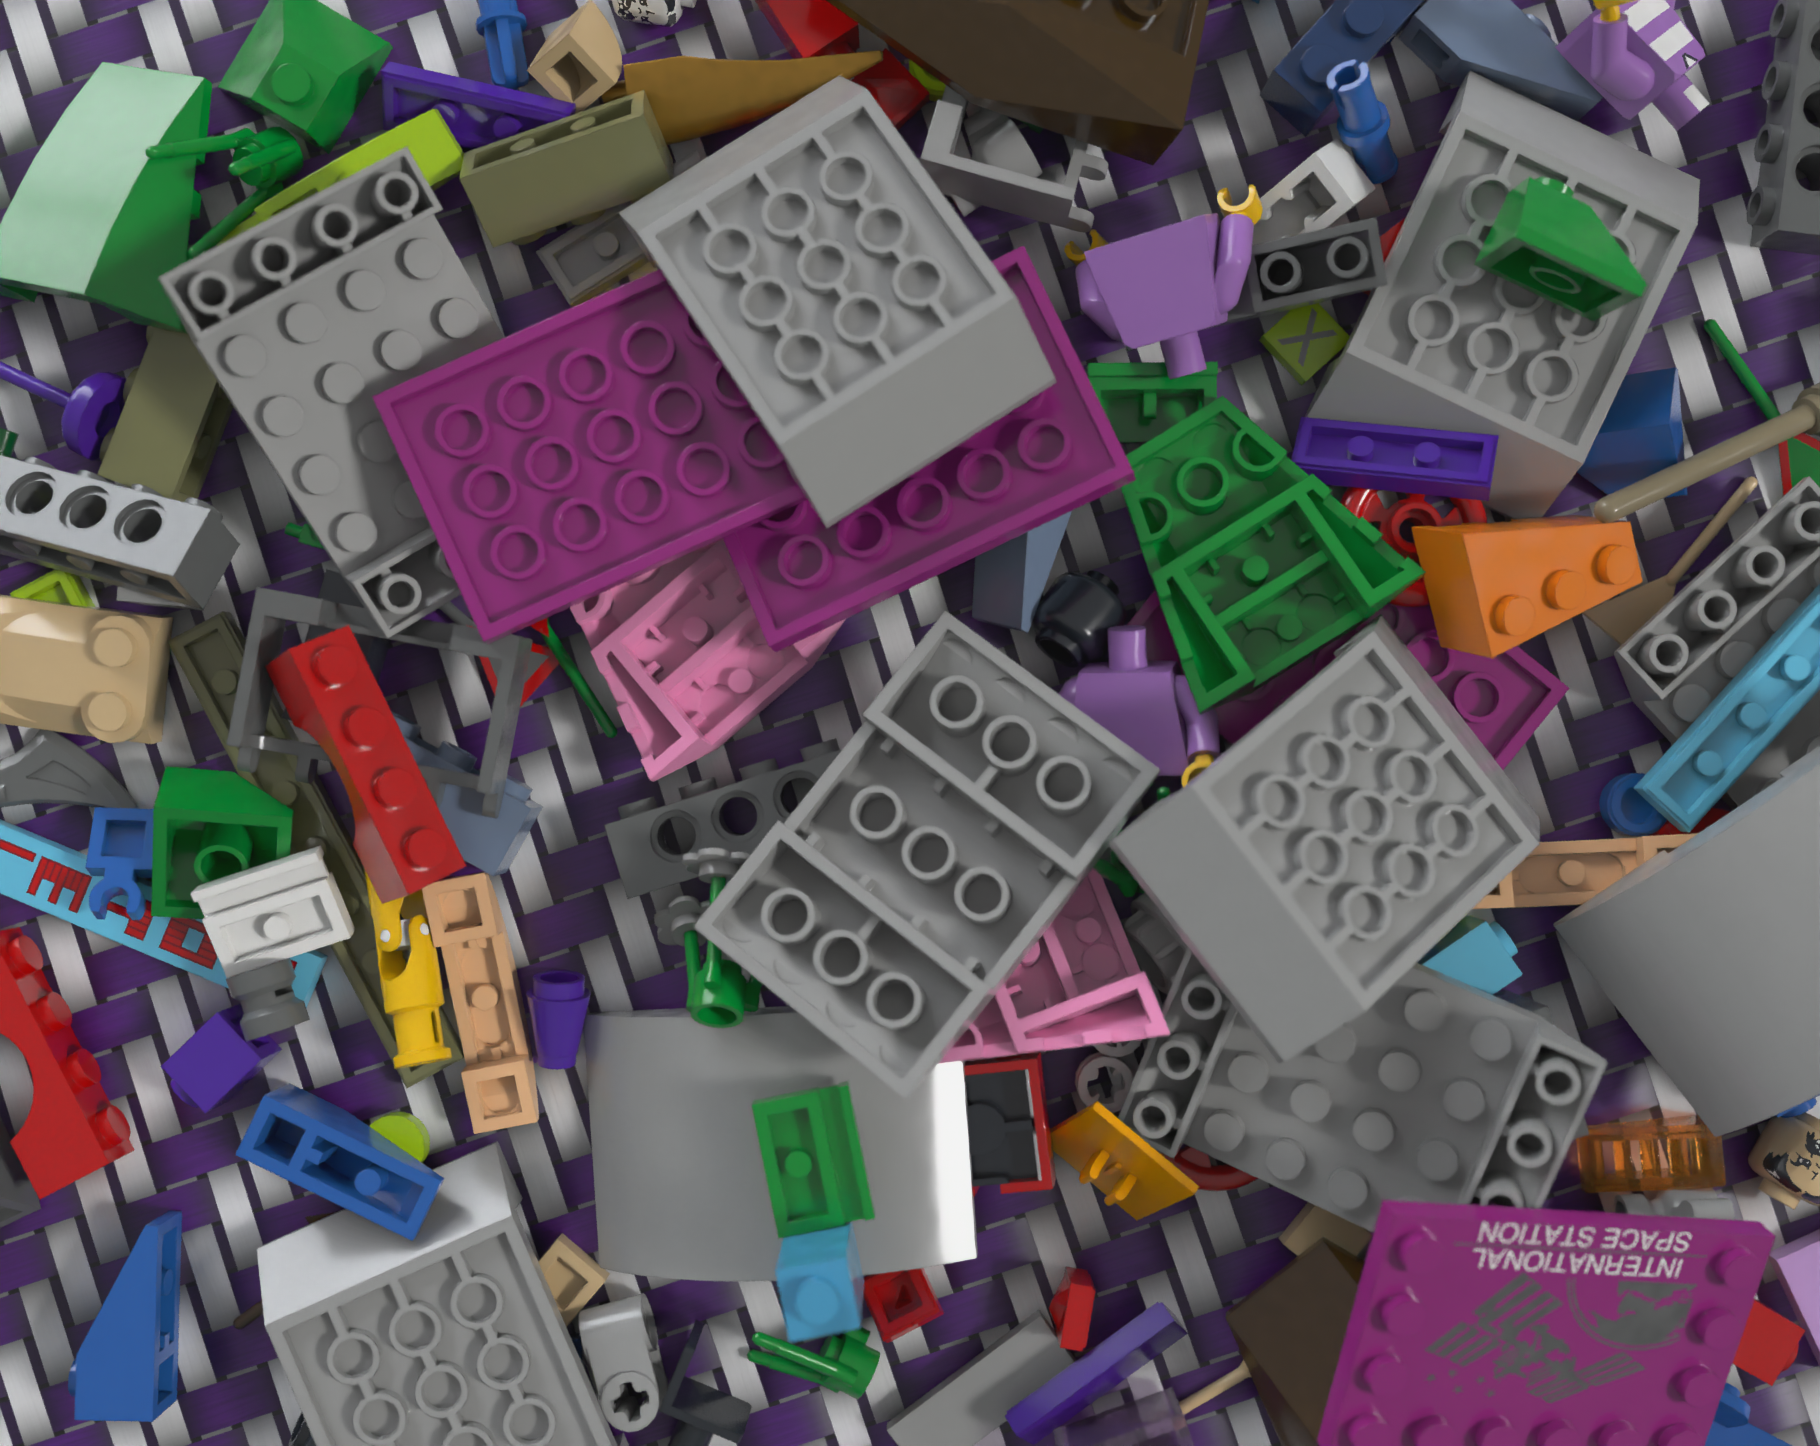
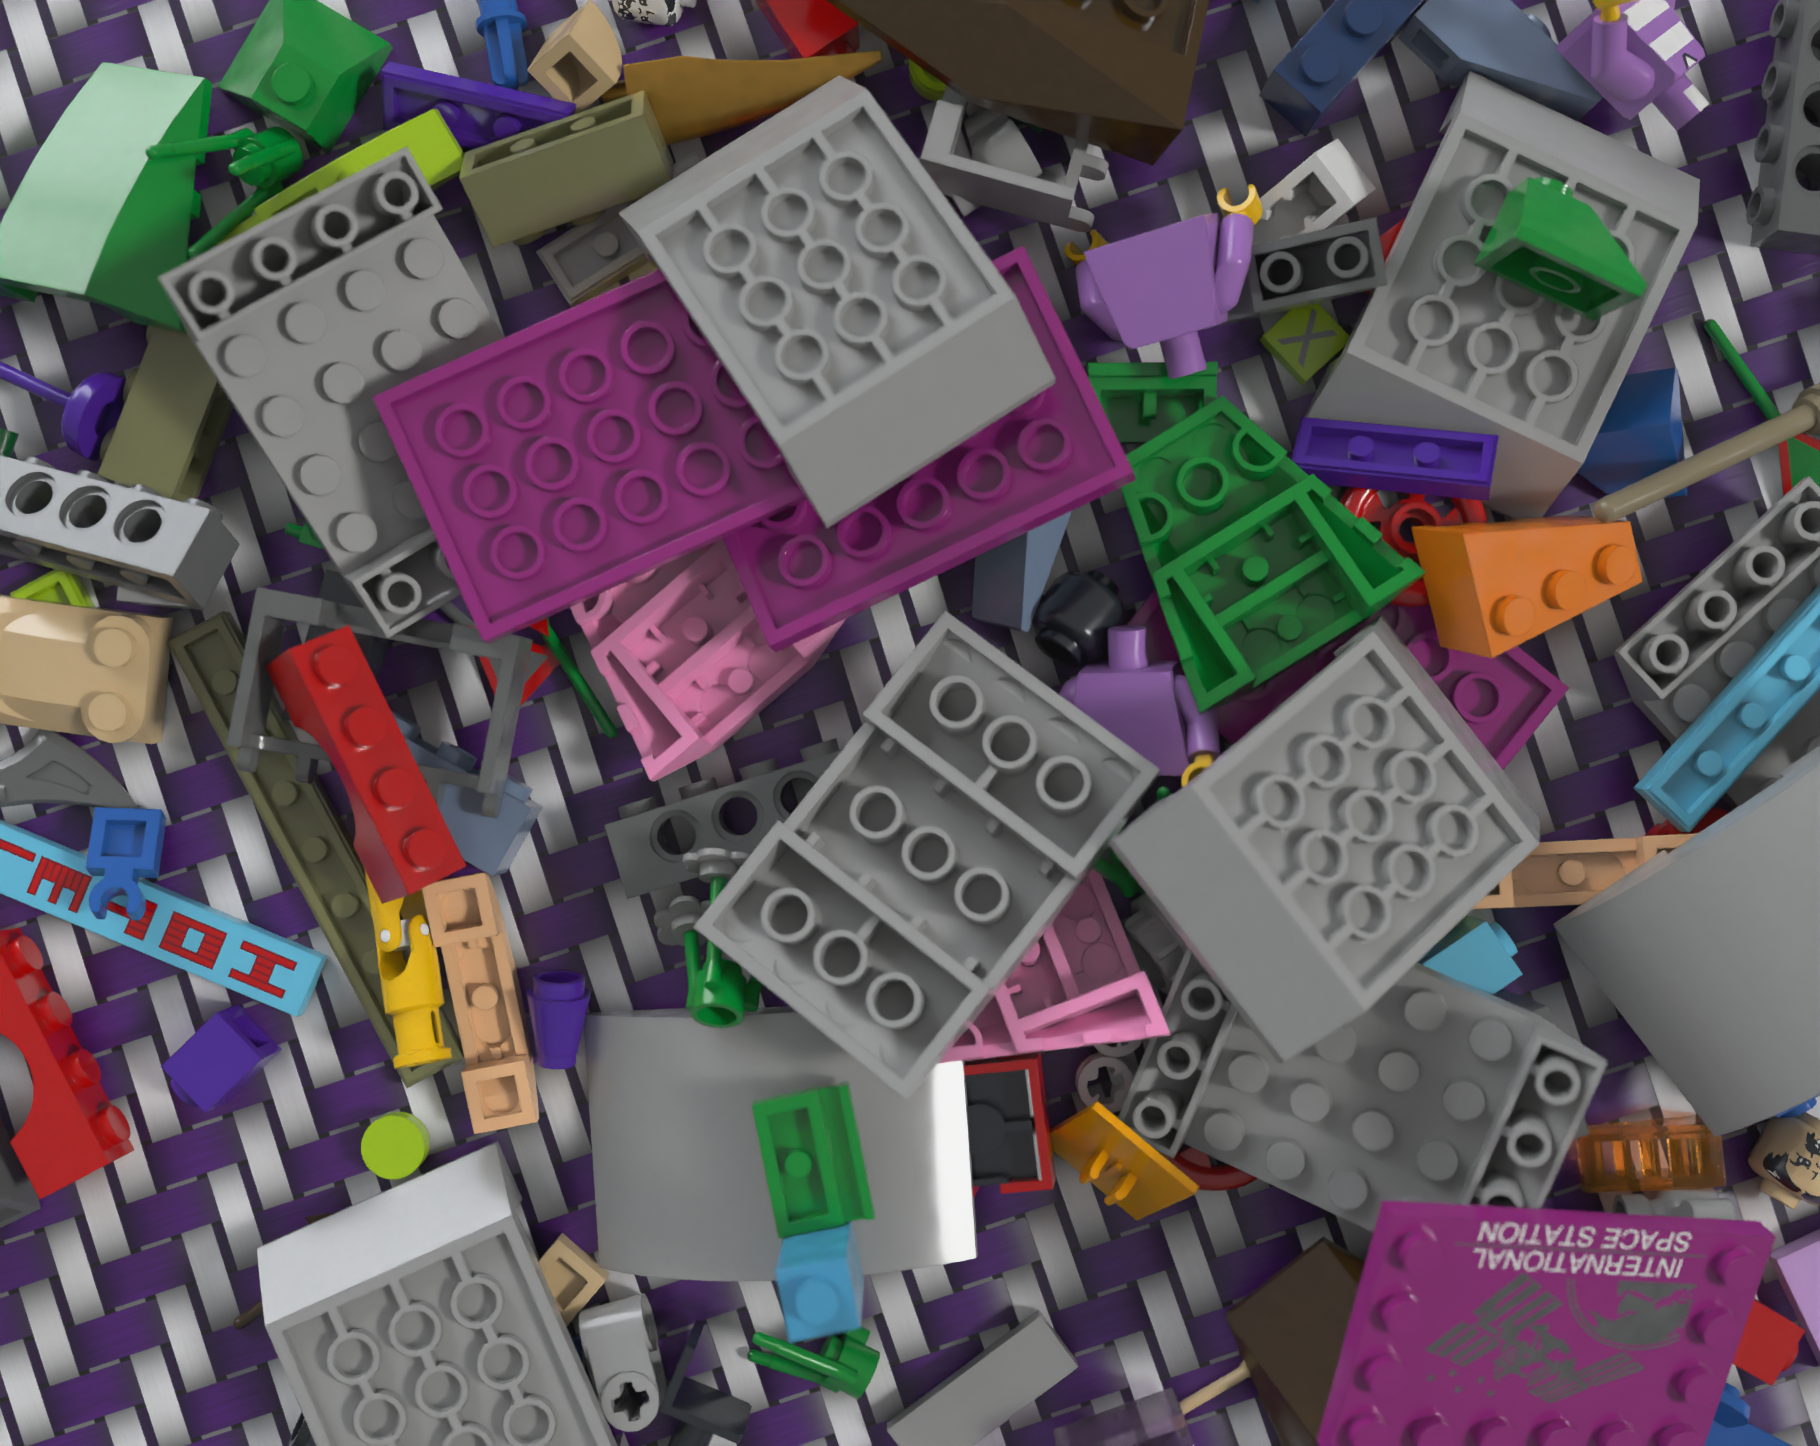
blue slope [68,1210,182,1422] -> none
green slope [151,766,293,919] -> none
white plate [191,845,355,978] -> none
dark grey wheel [226,958,310,1041] -> none
blue slope [235,1083,444,1241] -> none
red tile [851,48,930,131] -> none
red tile [863,1268,944,1343] -> none
dark purple tile [1005,1302,1188,1445] -> none
red tile [1049,1266,1095,1351] -> none
tan tile [1279,1202,1373,1256] -> none
blue pin [1326,60,1399,185] -> none
tan piece [1582,476,1758,645] -> none
blue tile [1599,773,1667,837] -> none

